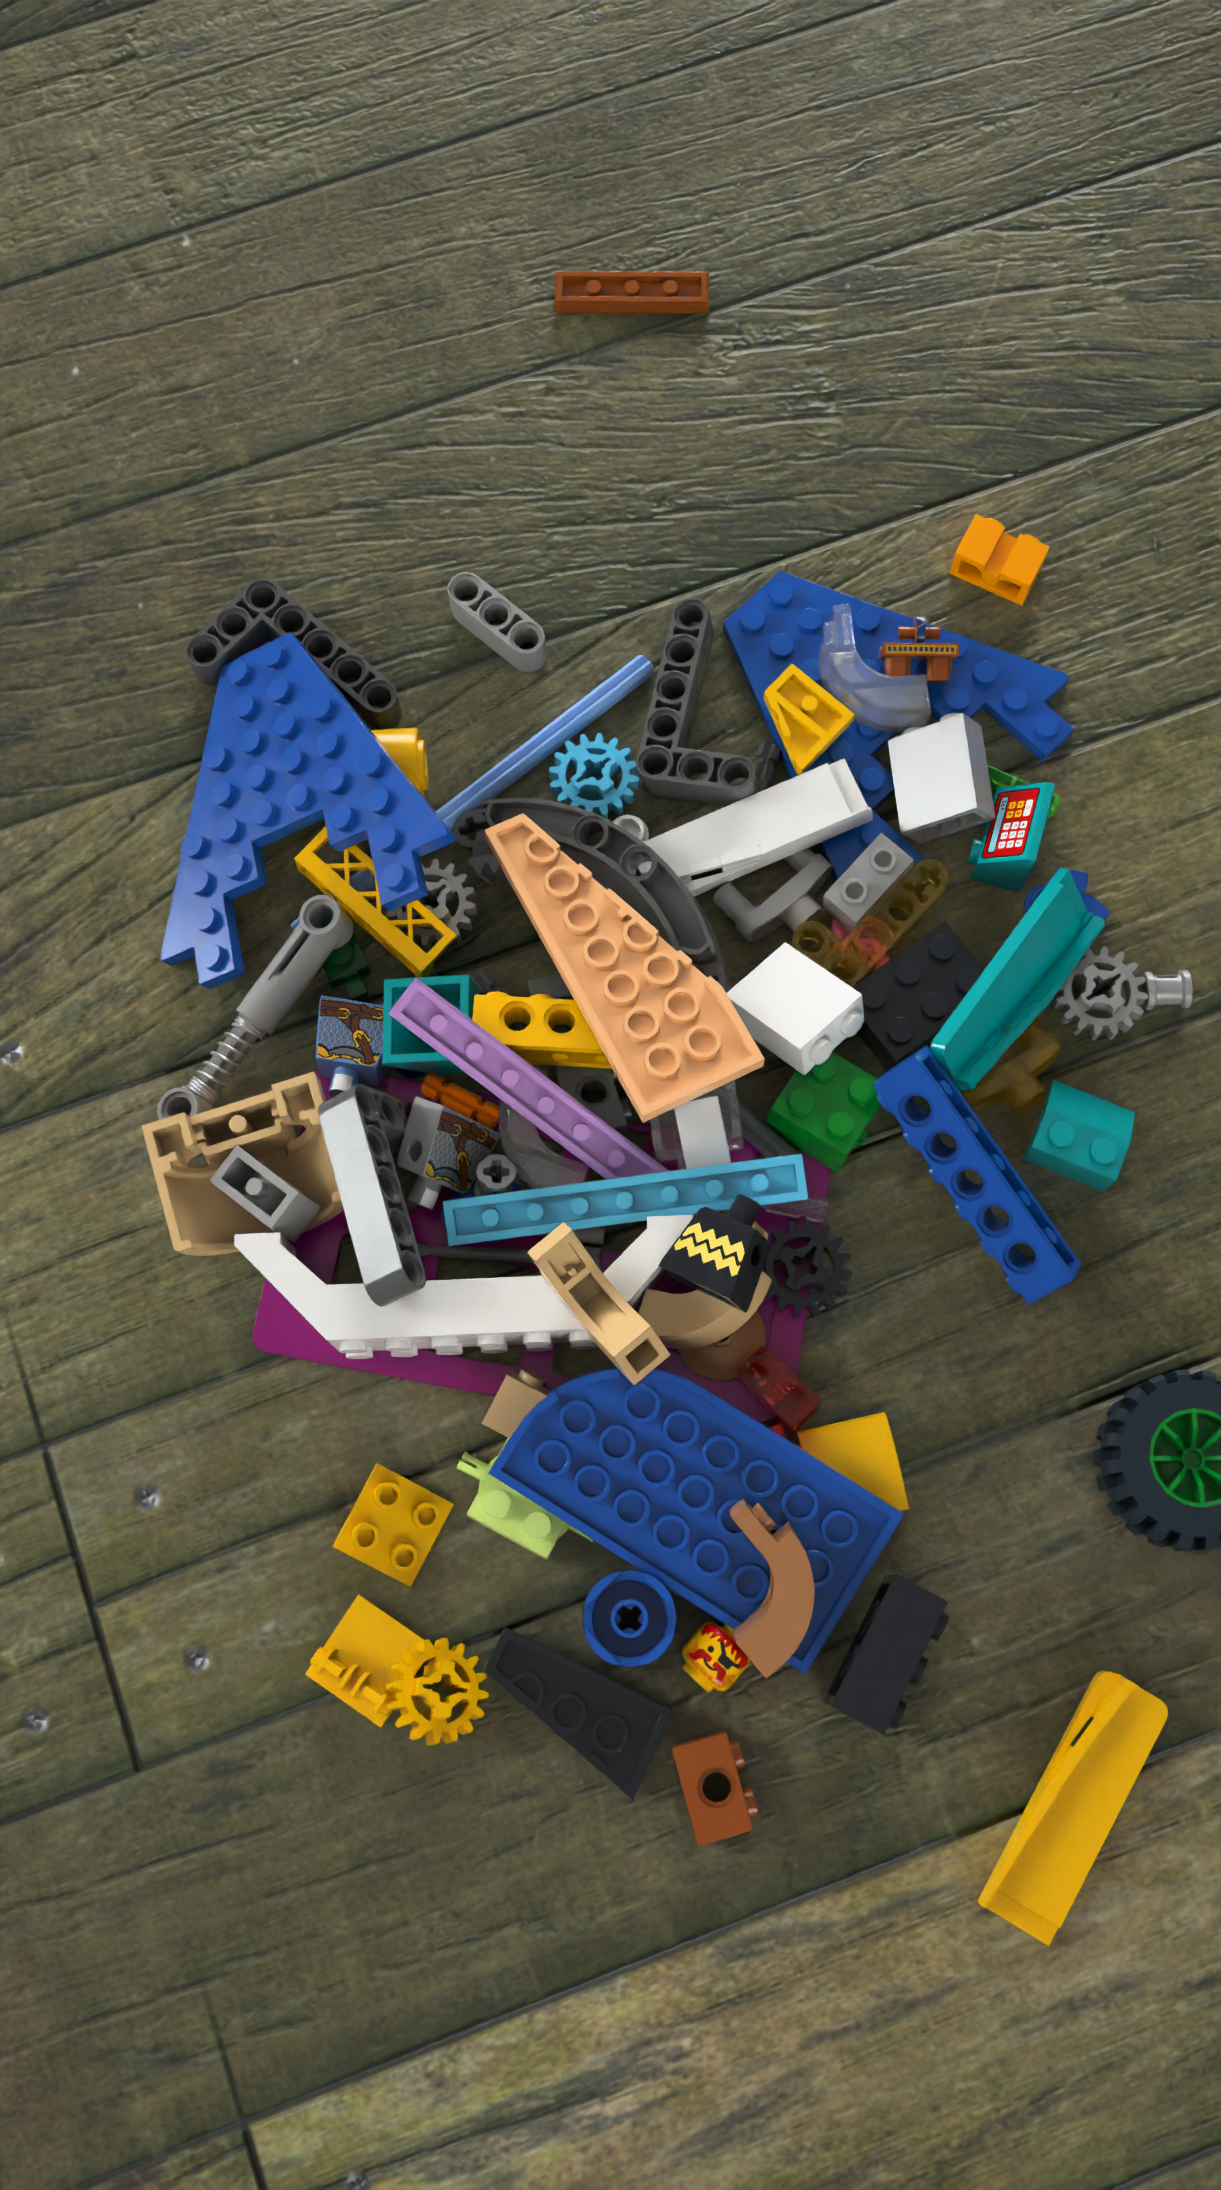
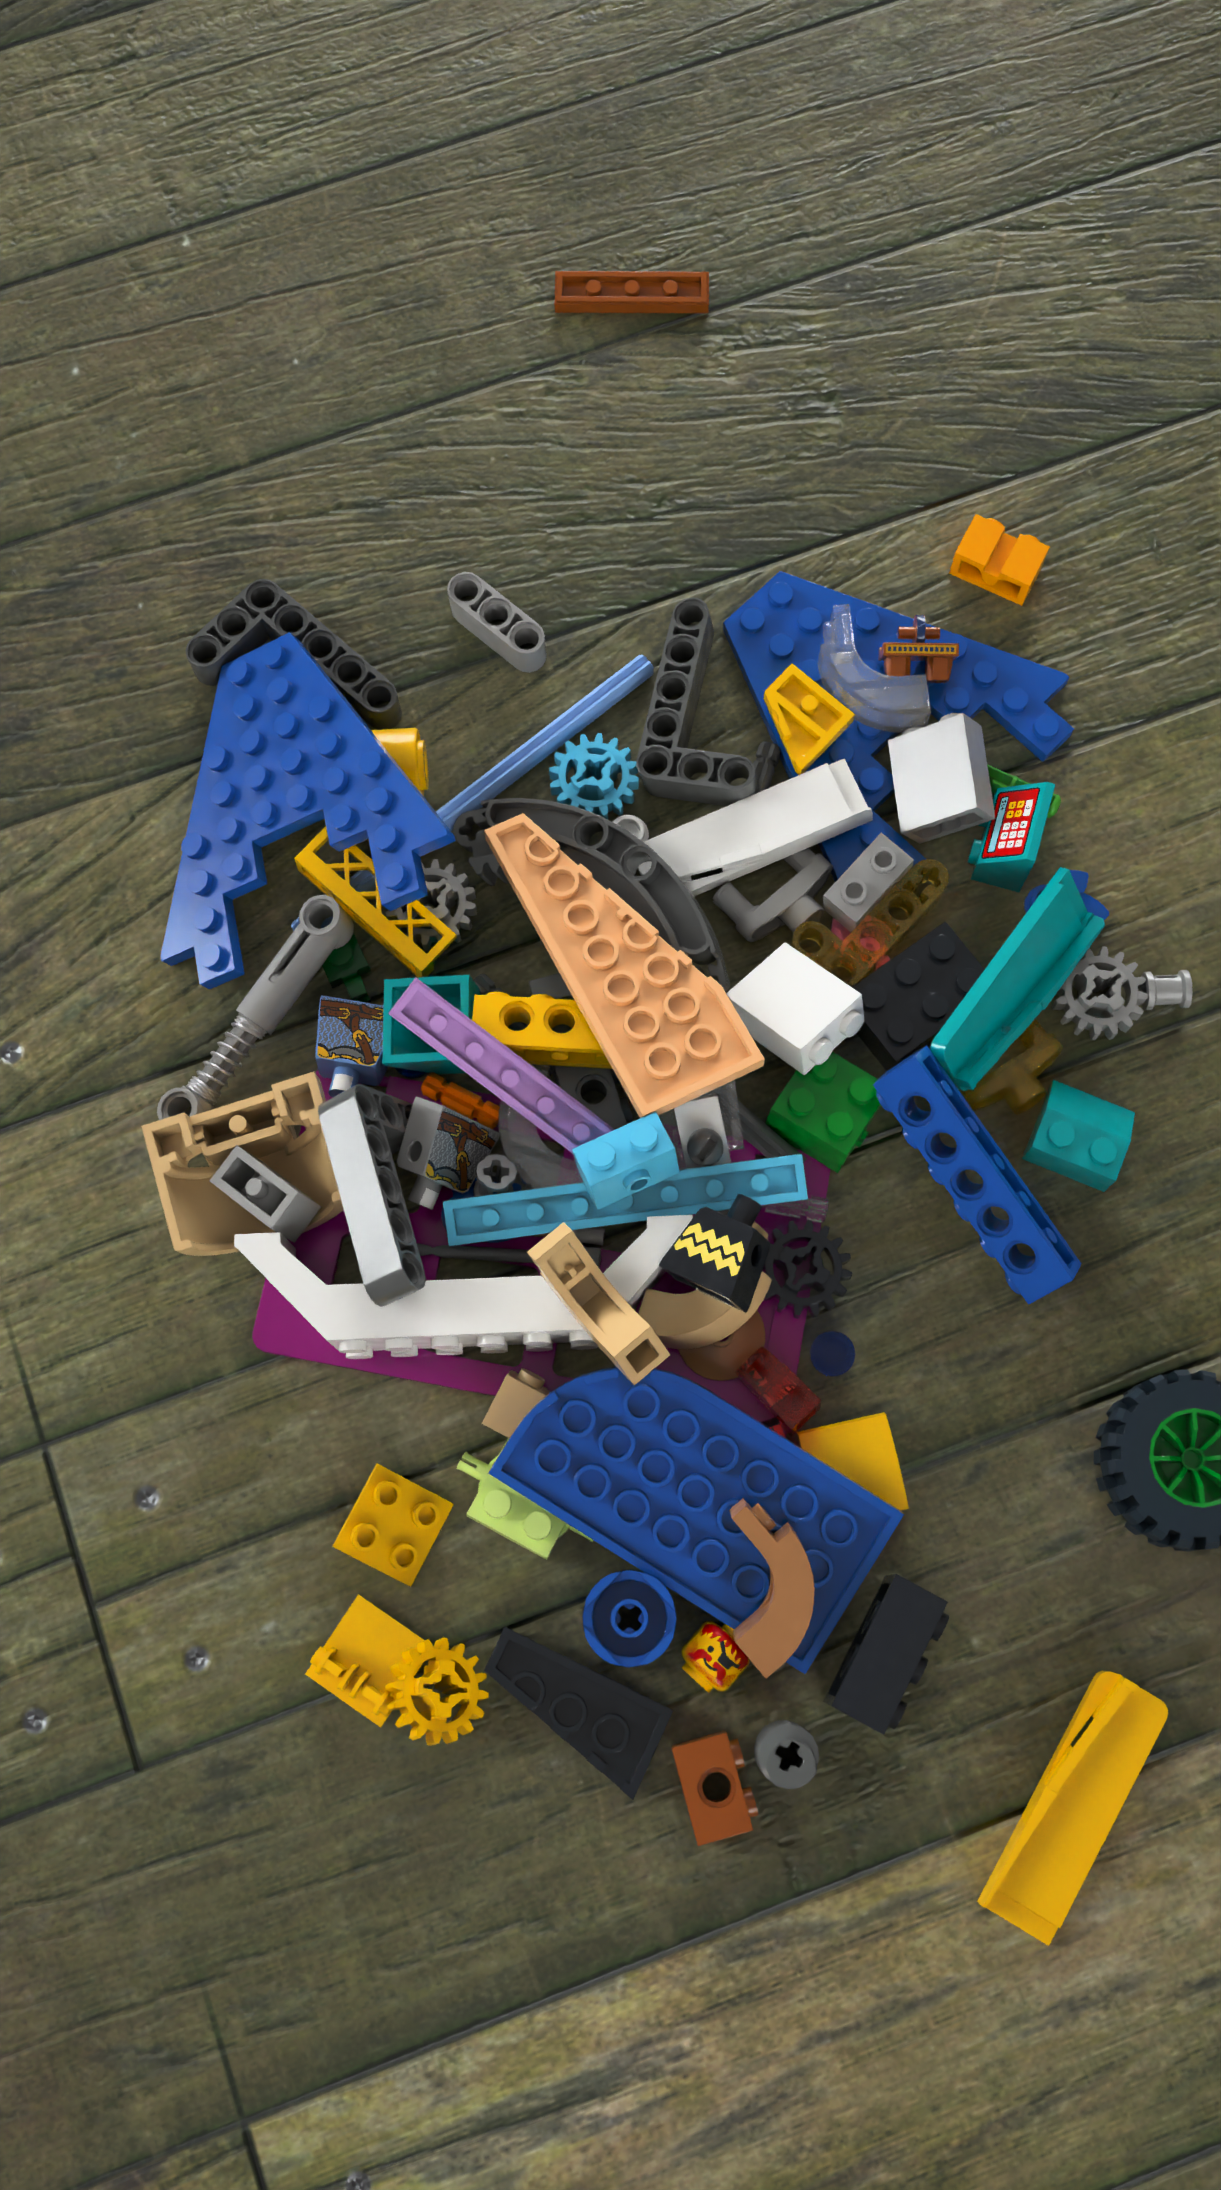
none -> medium azure brick [572,1112,680,1210]
none -> dark grey hinge [687,1128,723,1166]
none -> dark grey piece [754,1720,819,1789]
none -> clear blue plate [810,1331,855,1377]

